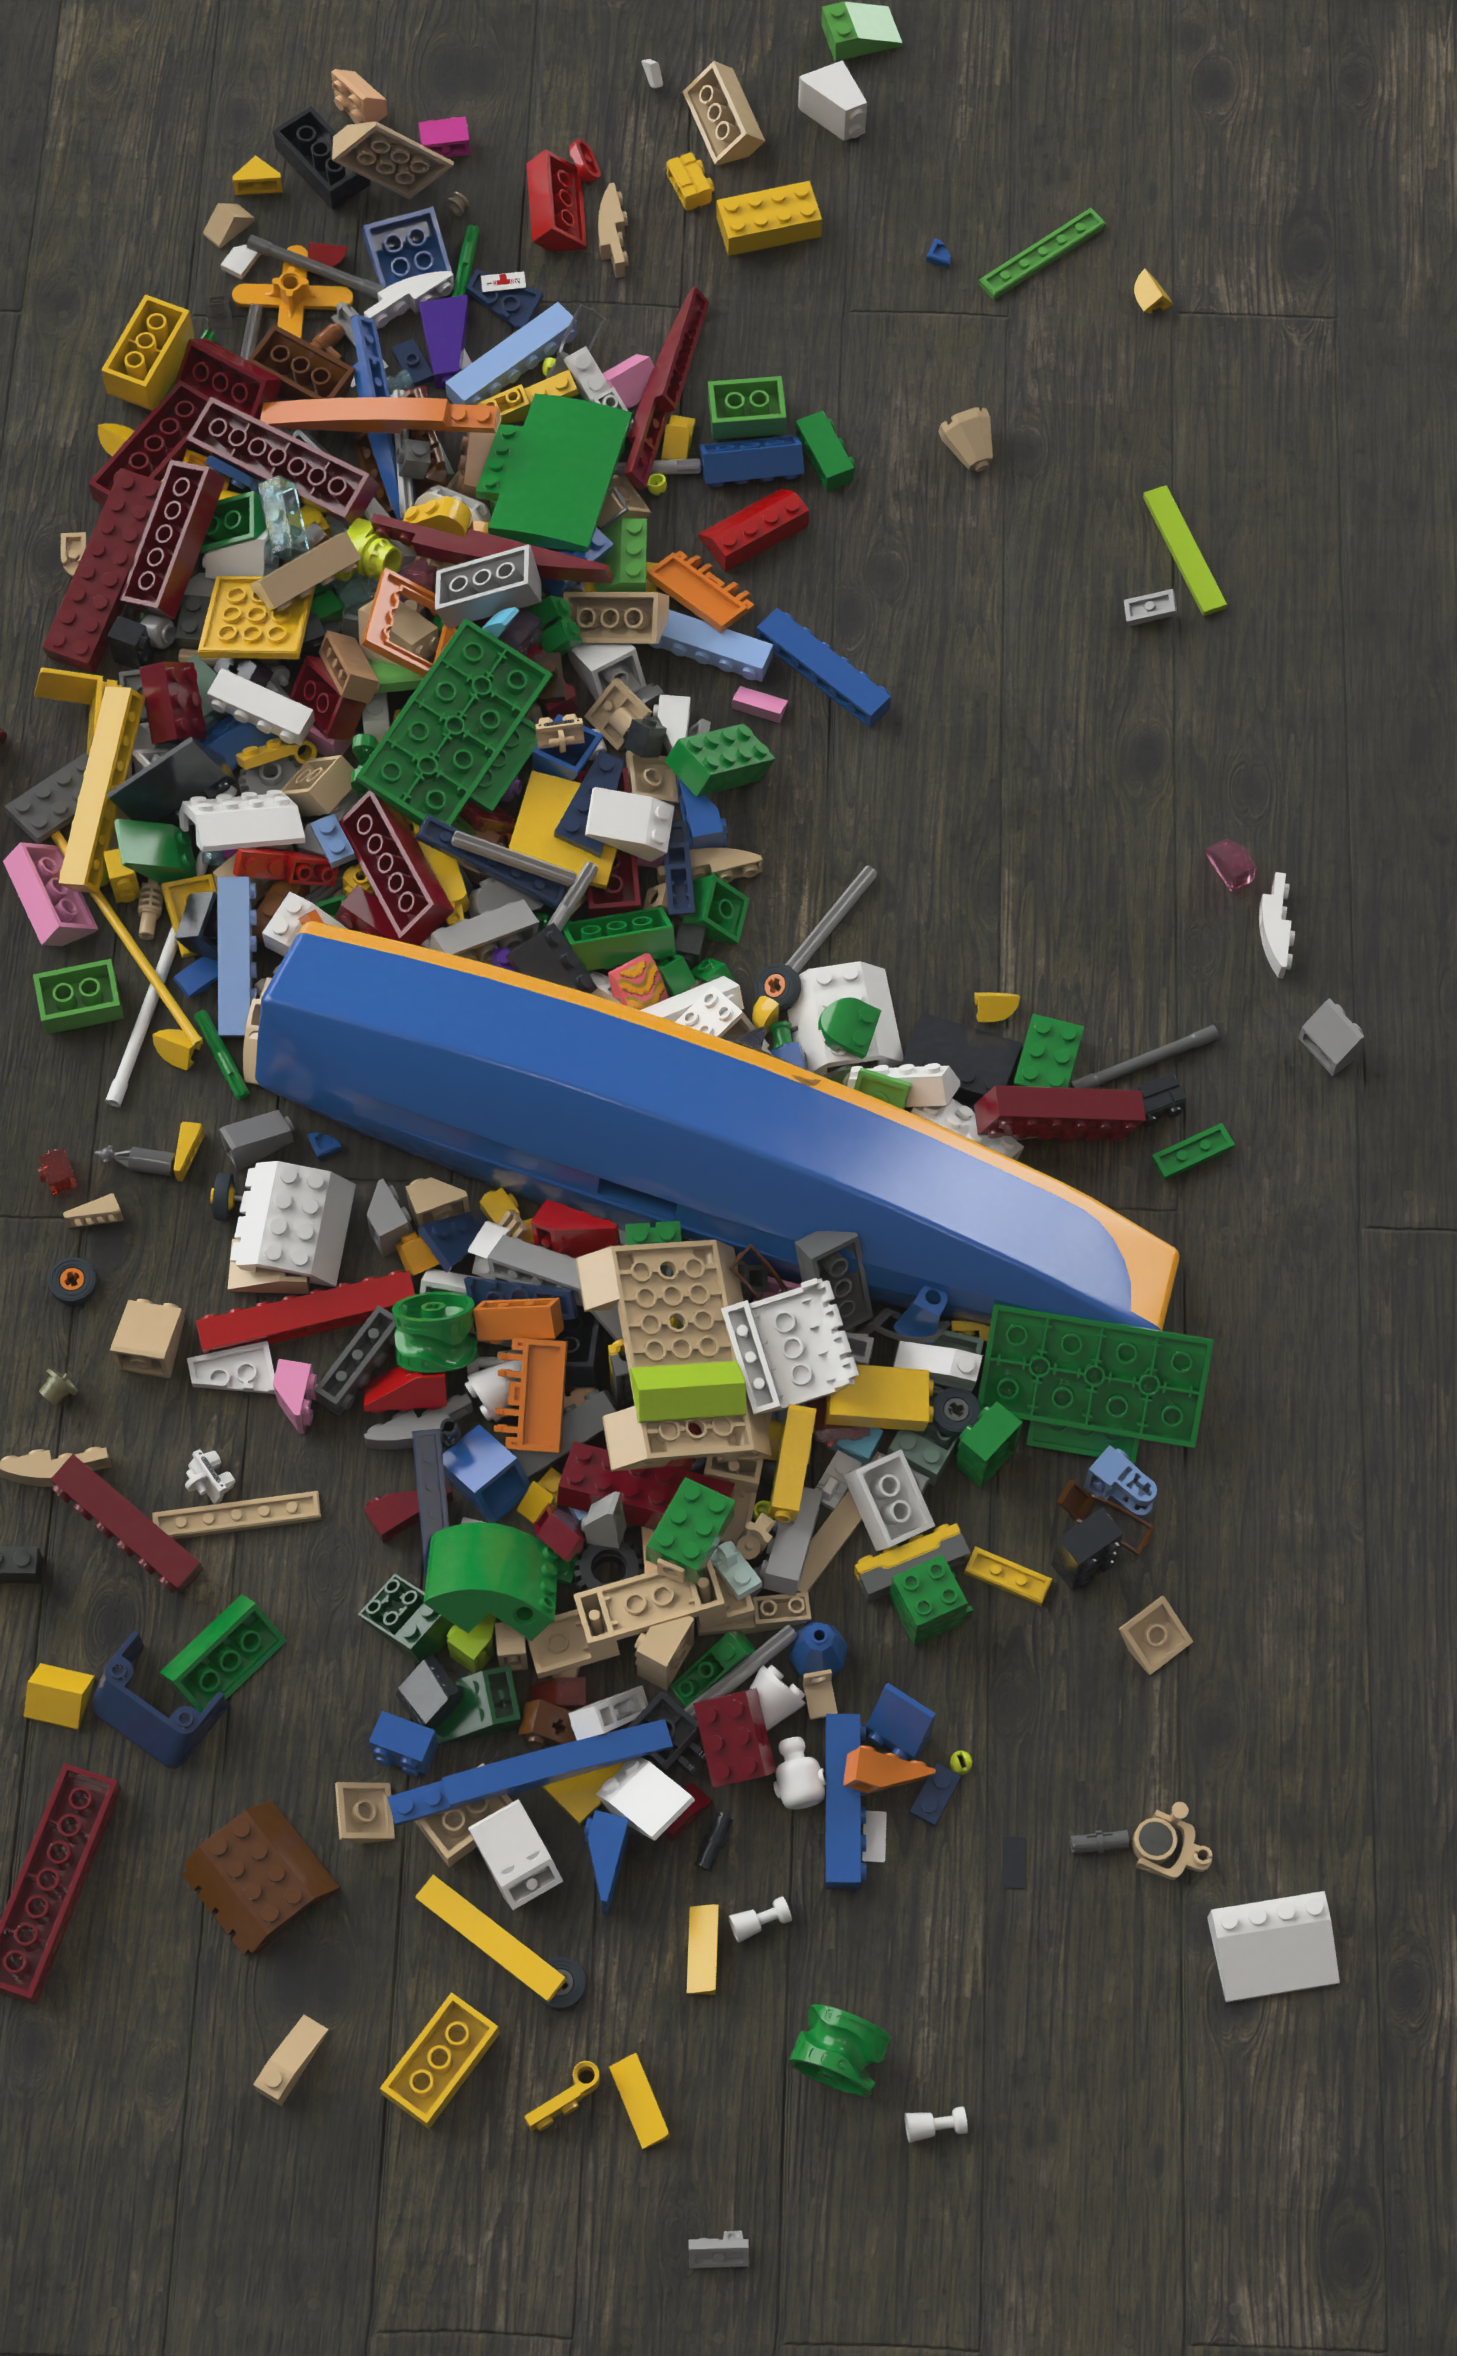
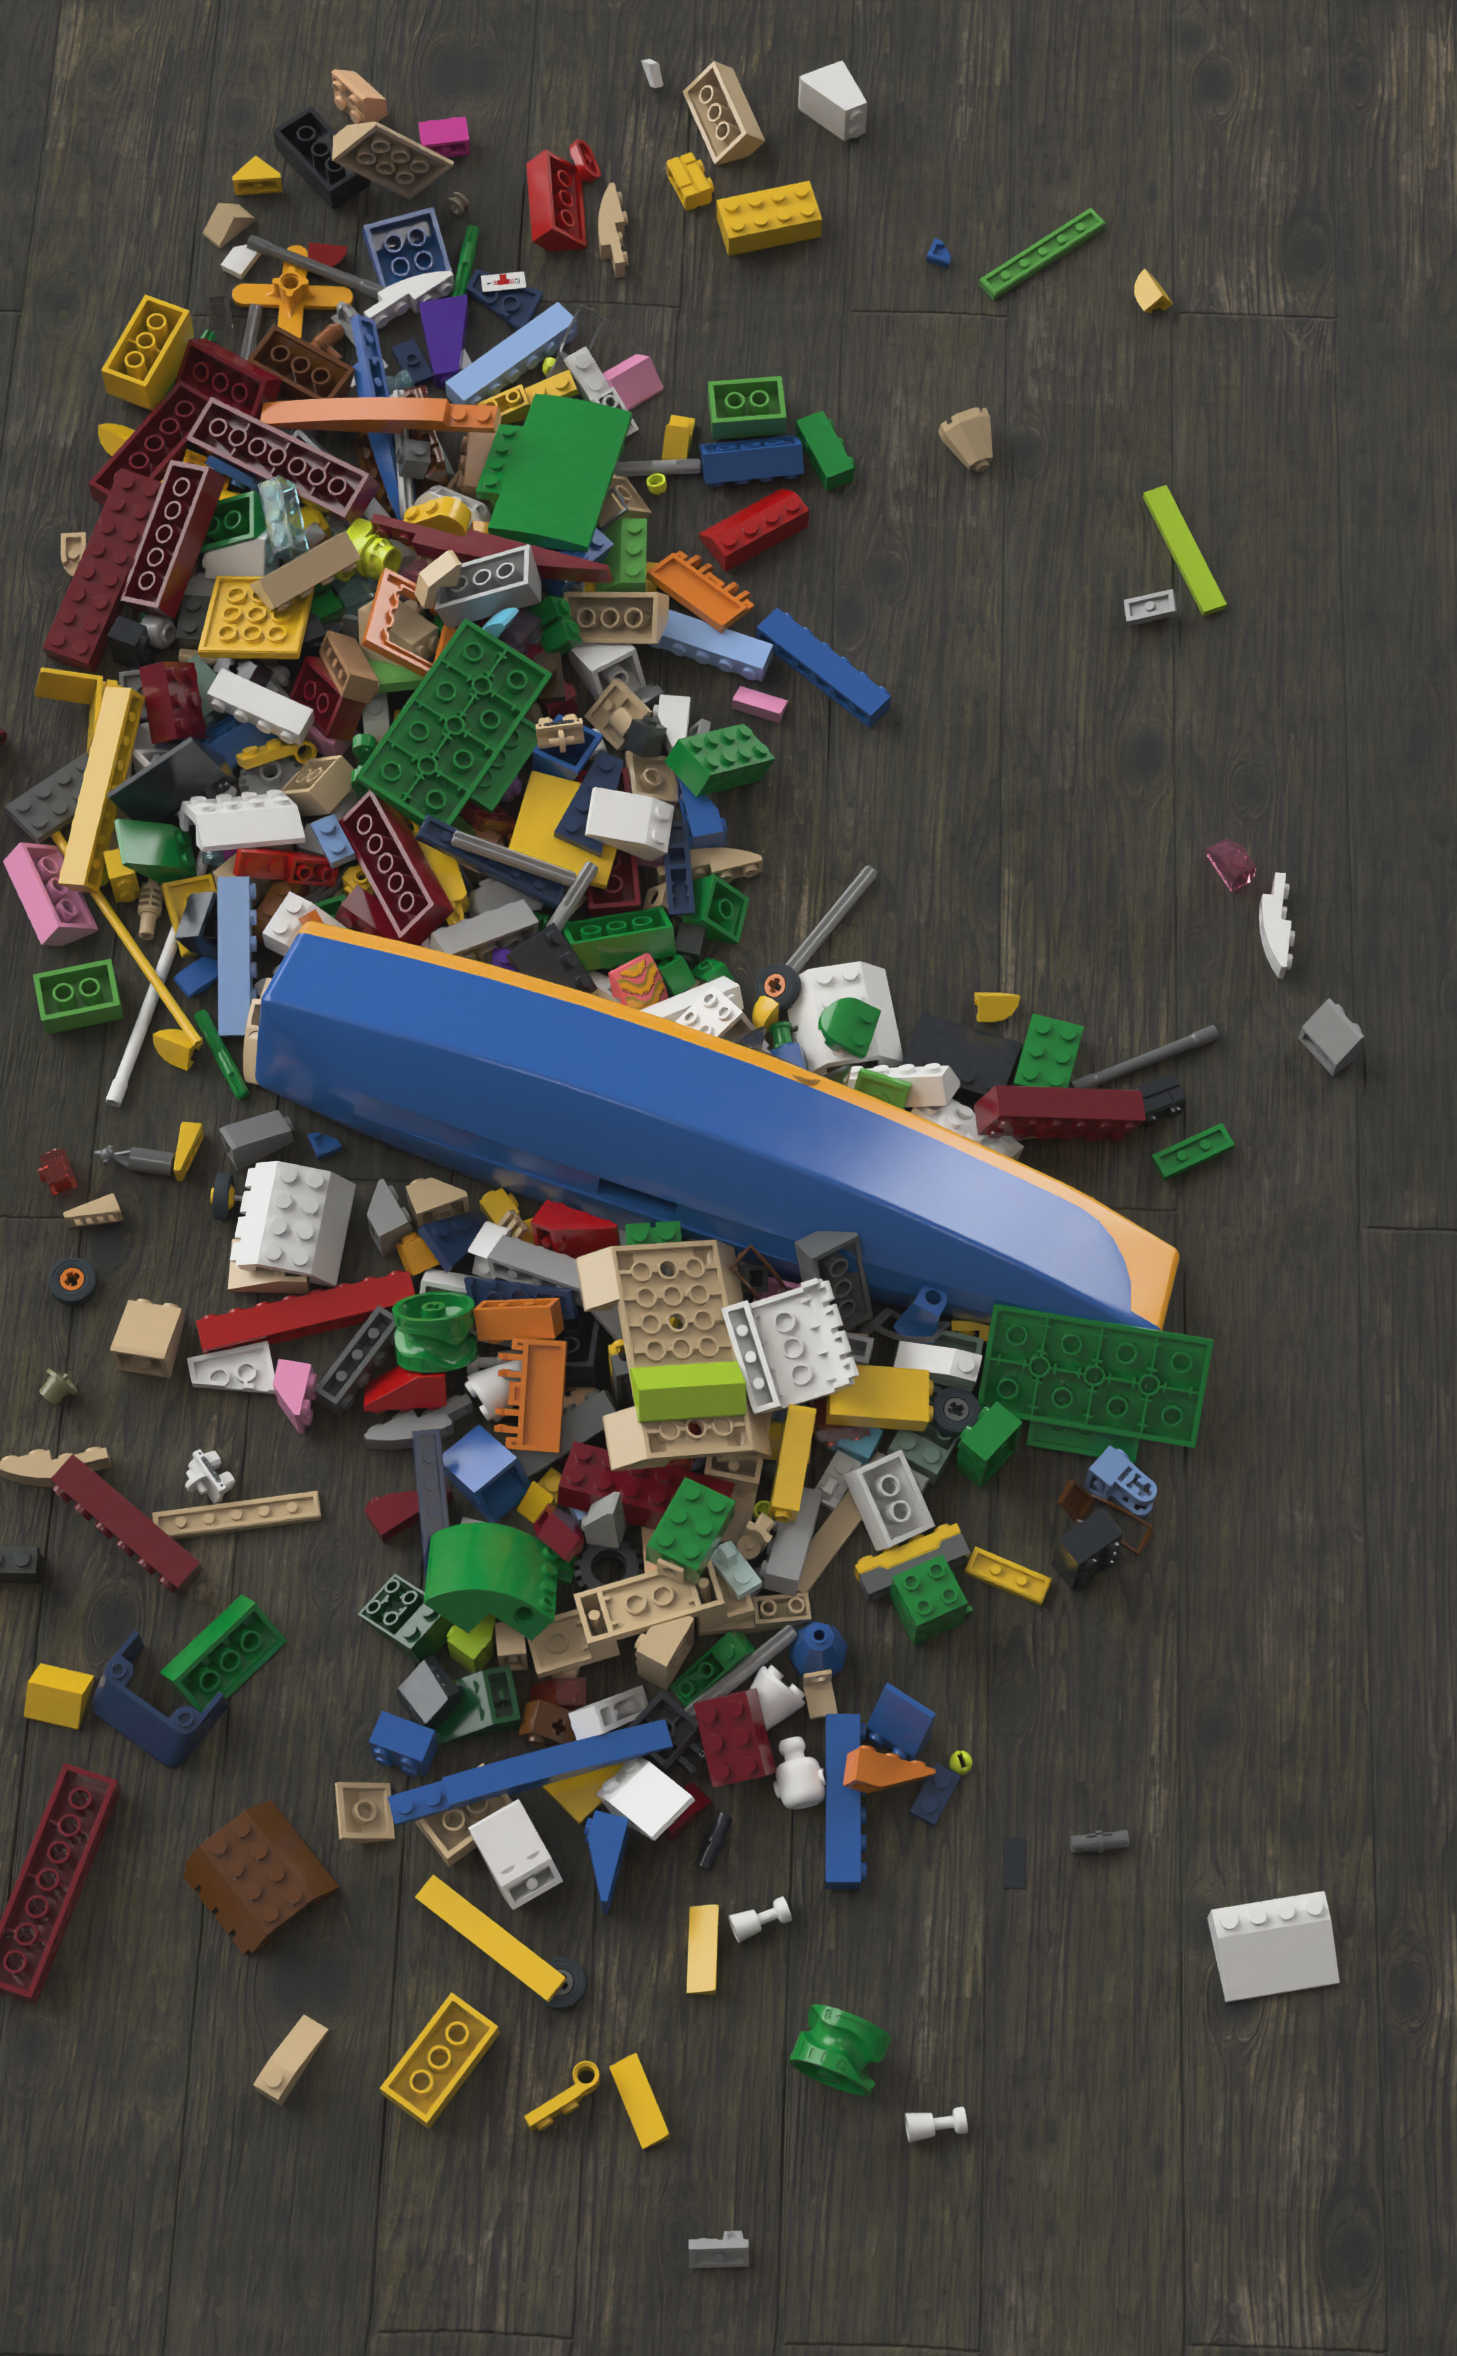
black pin [440,1418,461,1450] -> none
dark red slope [624,286,709,490] -> none
bright green slope [821,1,902,61] -> none
white sticker [862,1811,886,1862] -> none
tan slope [1119,1596,1193,1675] -> none
tan piece [1131,1802,1212,1880] -> none
none -> tan slope [414,550,462,609]

